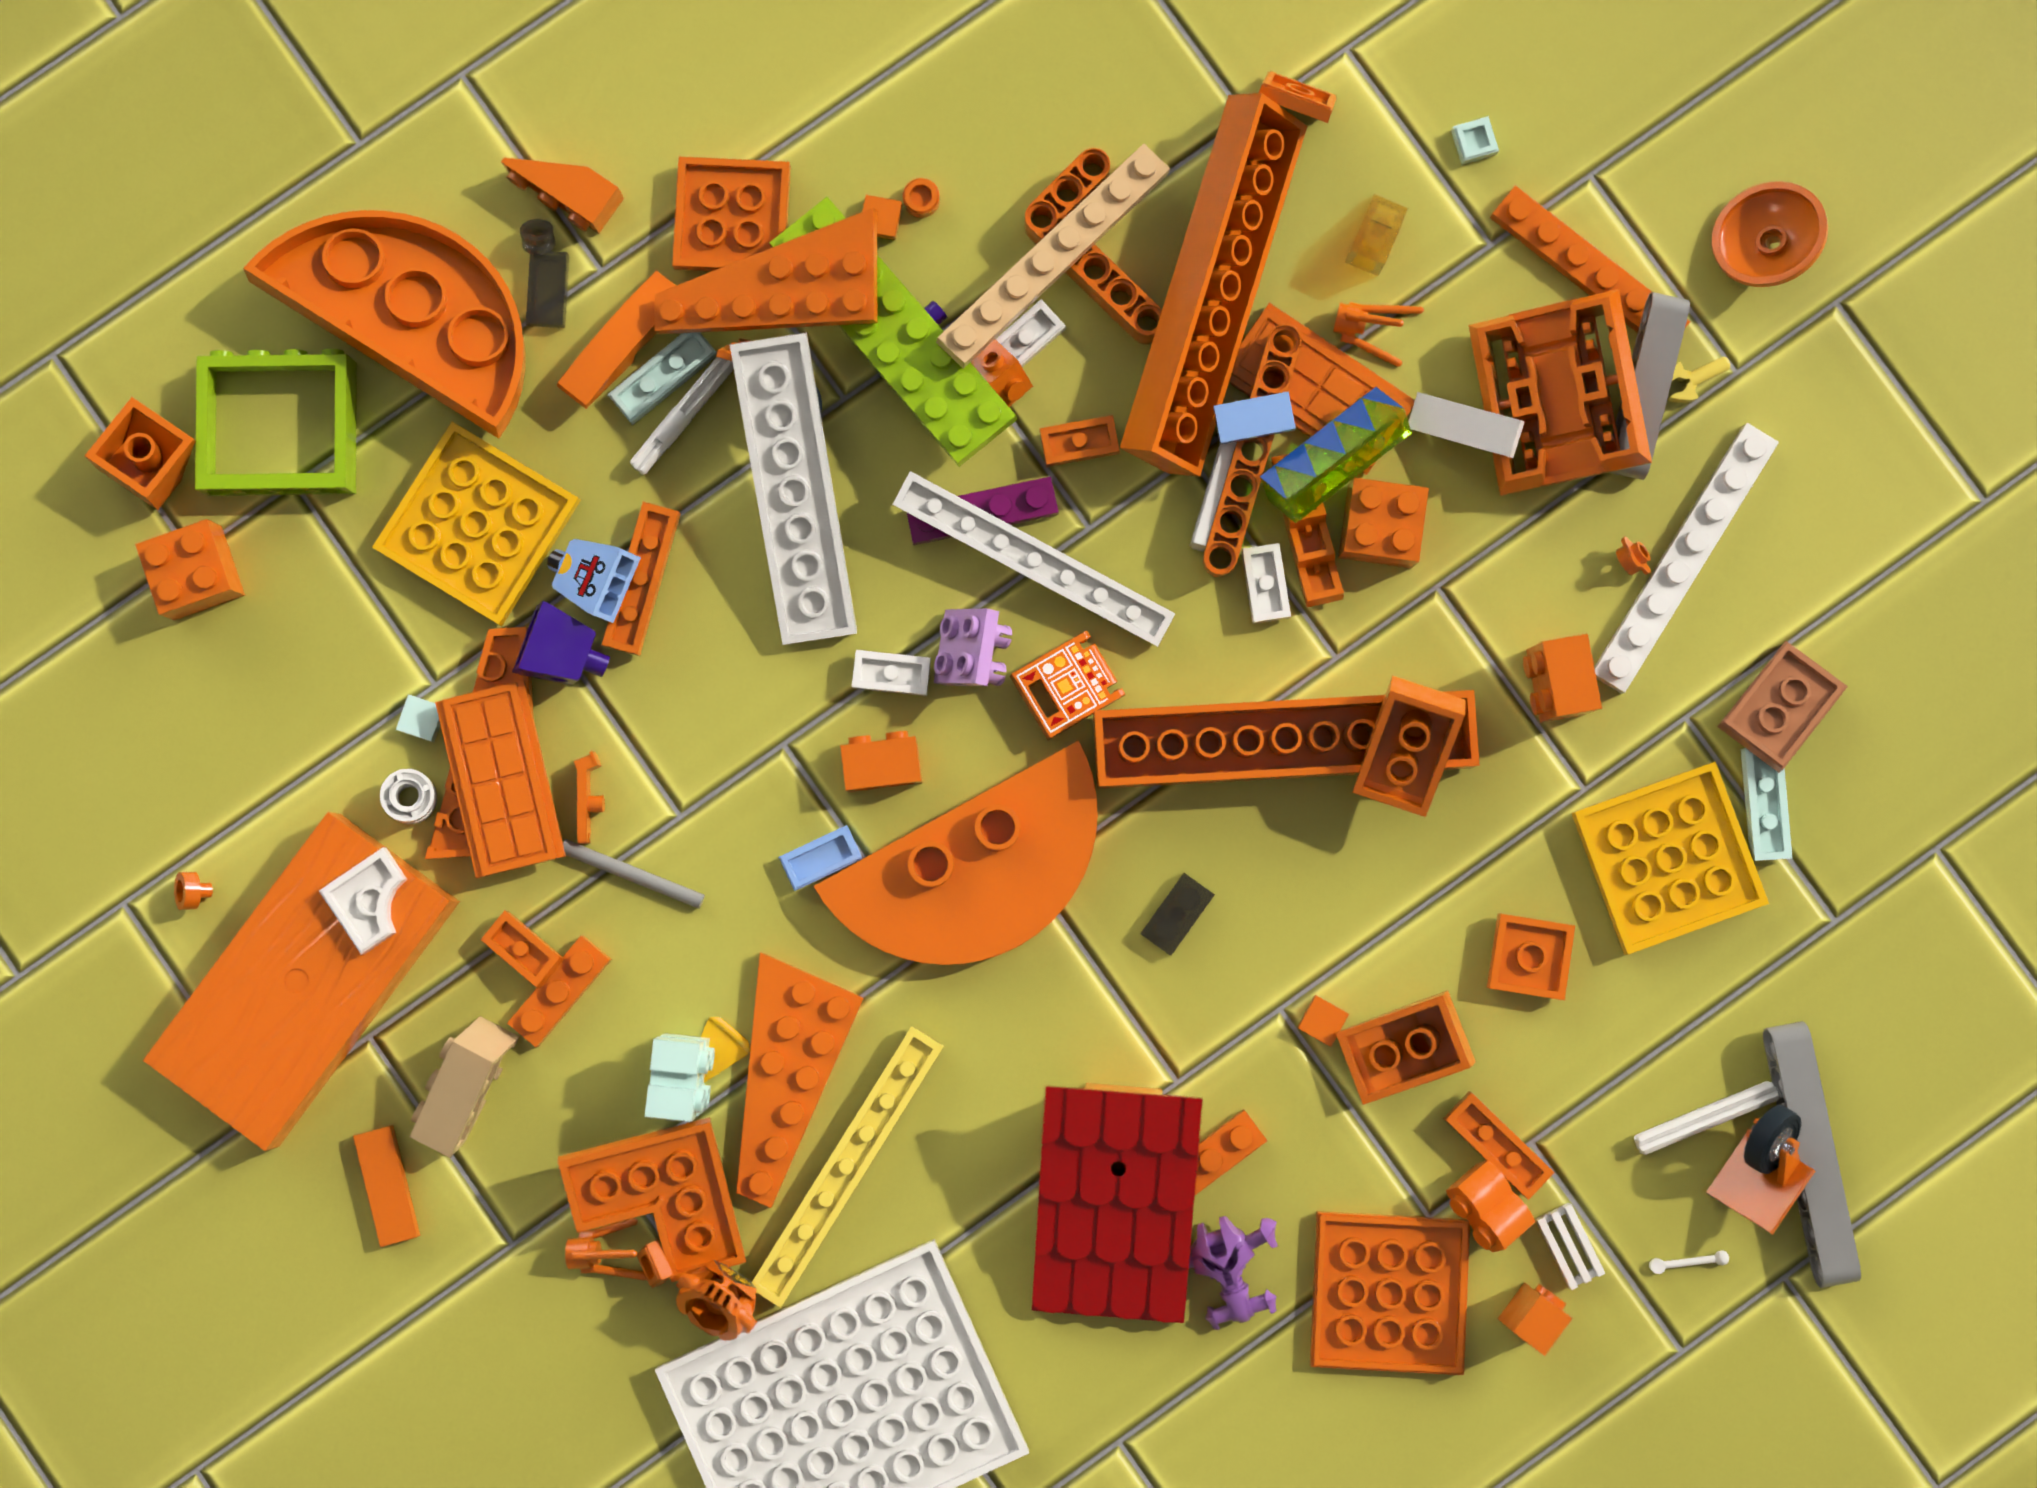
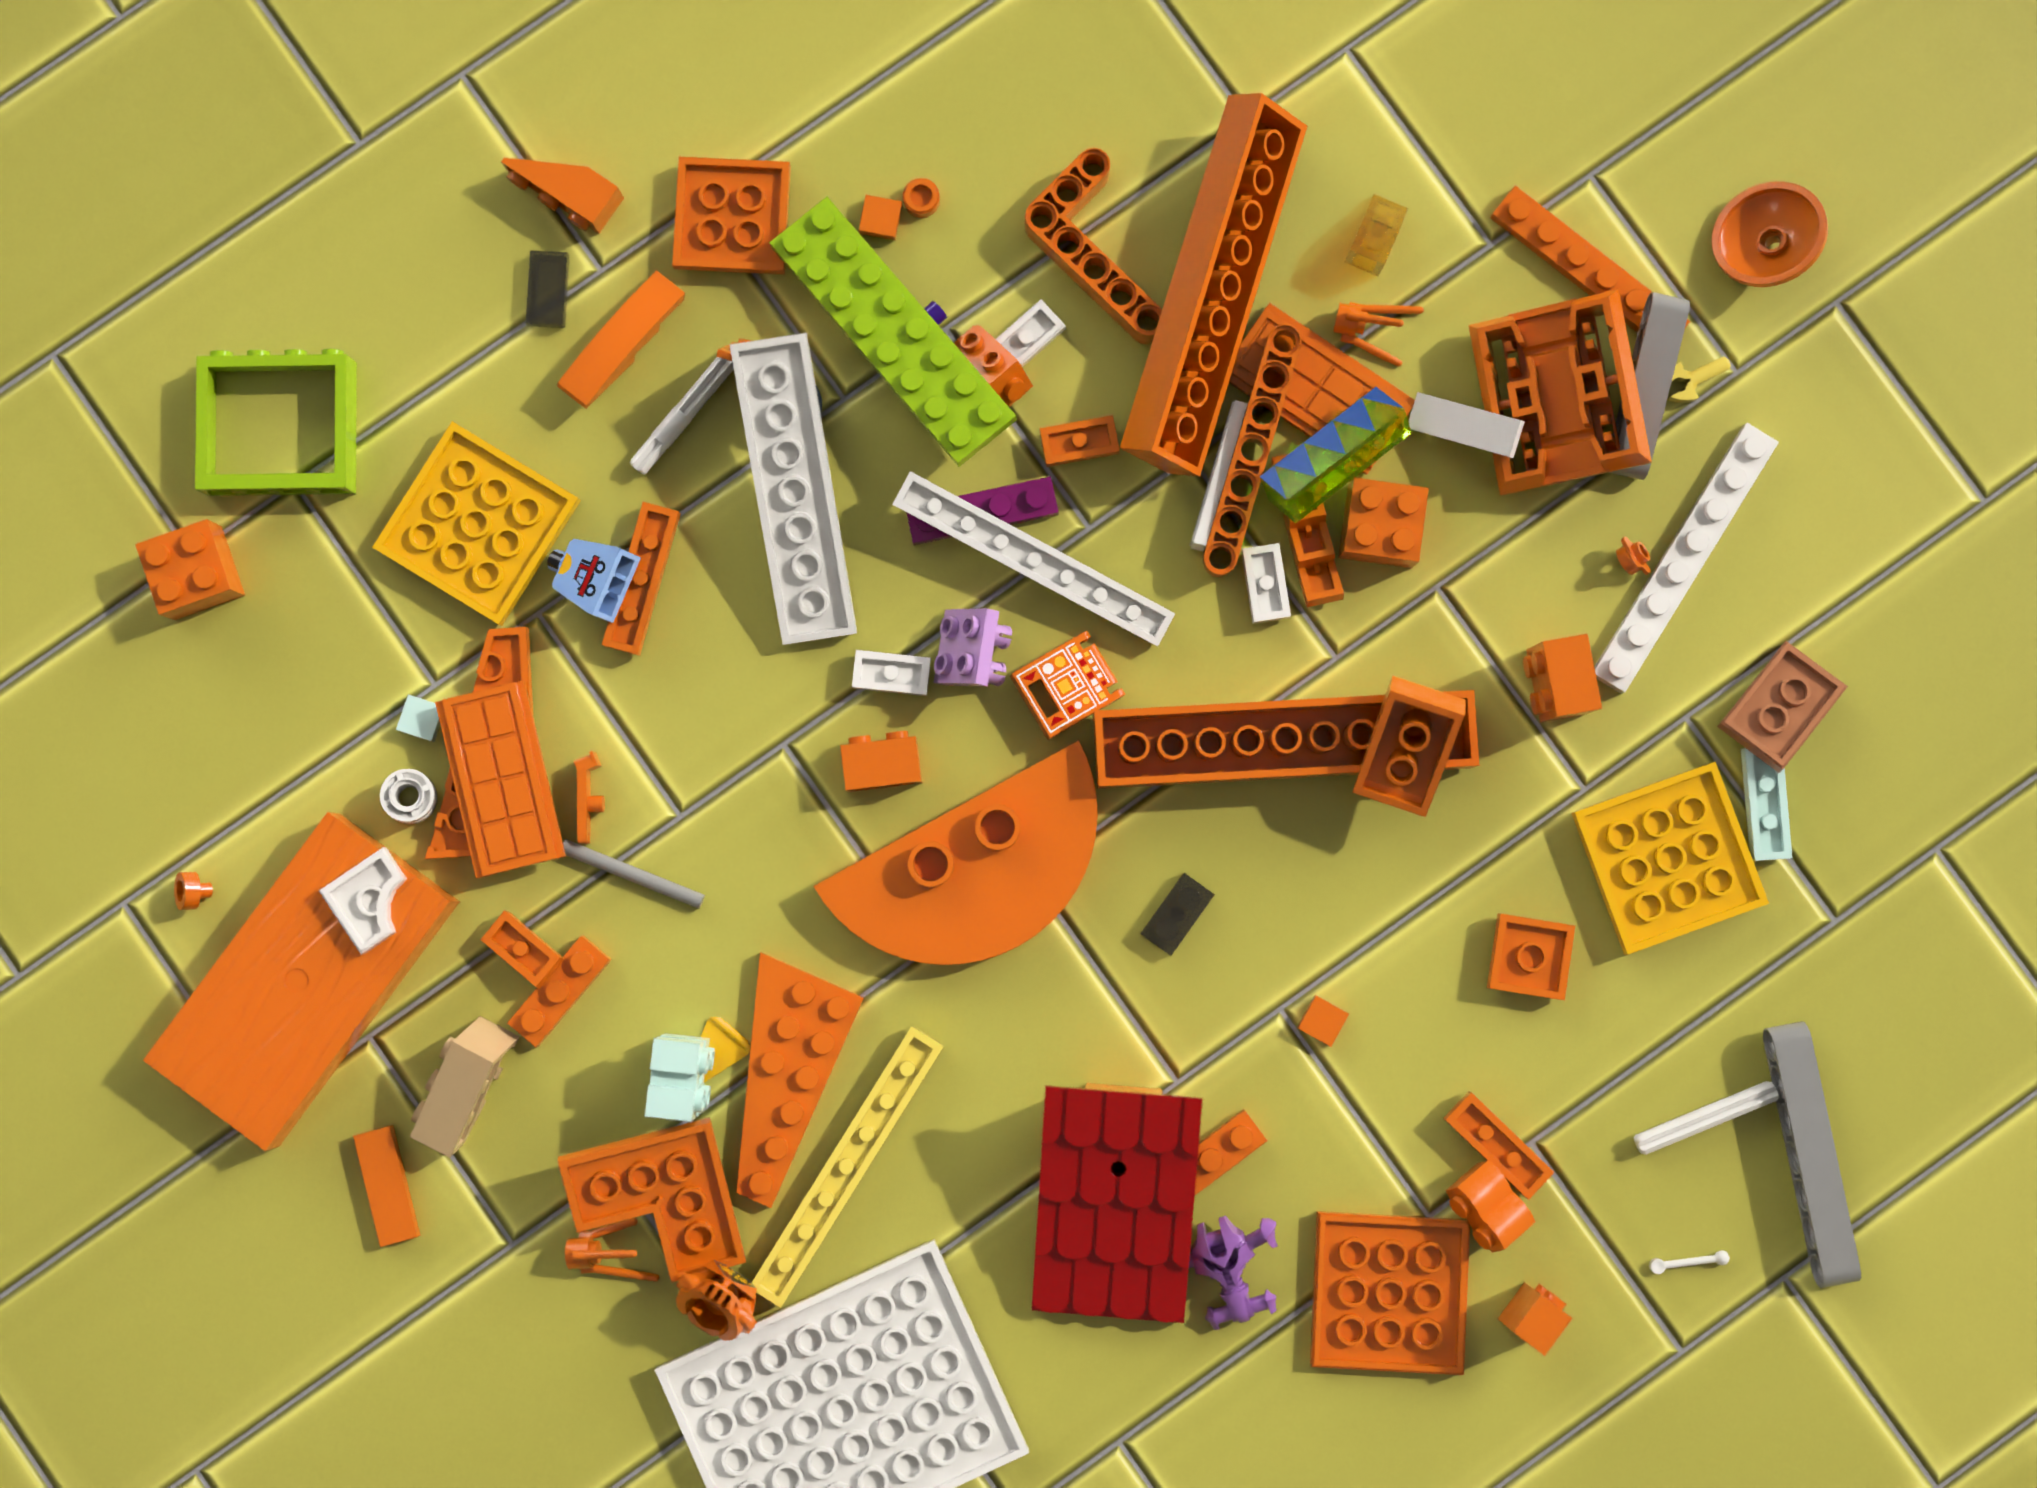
orange slope [84,397,196,510] -> none
orange plate [243,210,526,439] -> none
dark purple torso [512,601,610,685] -> none
clear smoke bush [520,219,555,255] -> none
light aqua tile [607,332,717,425] -> none
orange tile [637,1240,673,1288] -> none
orange wing [655,207,878,334] -> none
light blue tile [779,825,863,891] -> none
tan plate [936,144,1170,369] -> none
light blue tile [1213,391,1296,445] -> none
orange tile [1259,71,1337,123] -> none
orange slope [1336,990,1476,1105] -> none
light aqua tile [1451,117,1499,165] -> none
white tile [1535,1203,1606,1290] -> none
orange plate [1706,1105,1815,1235] -> none

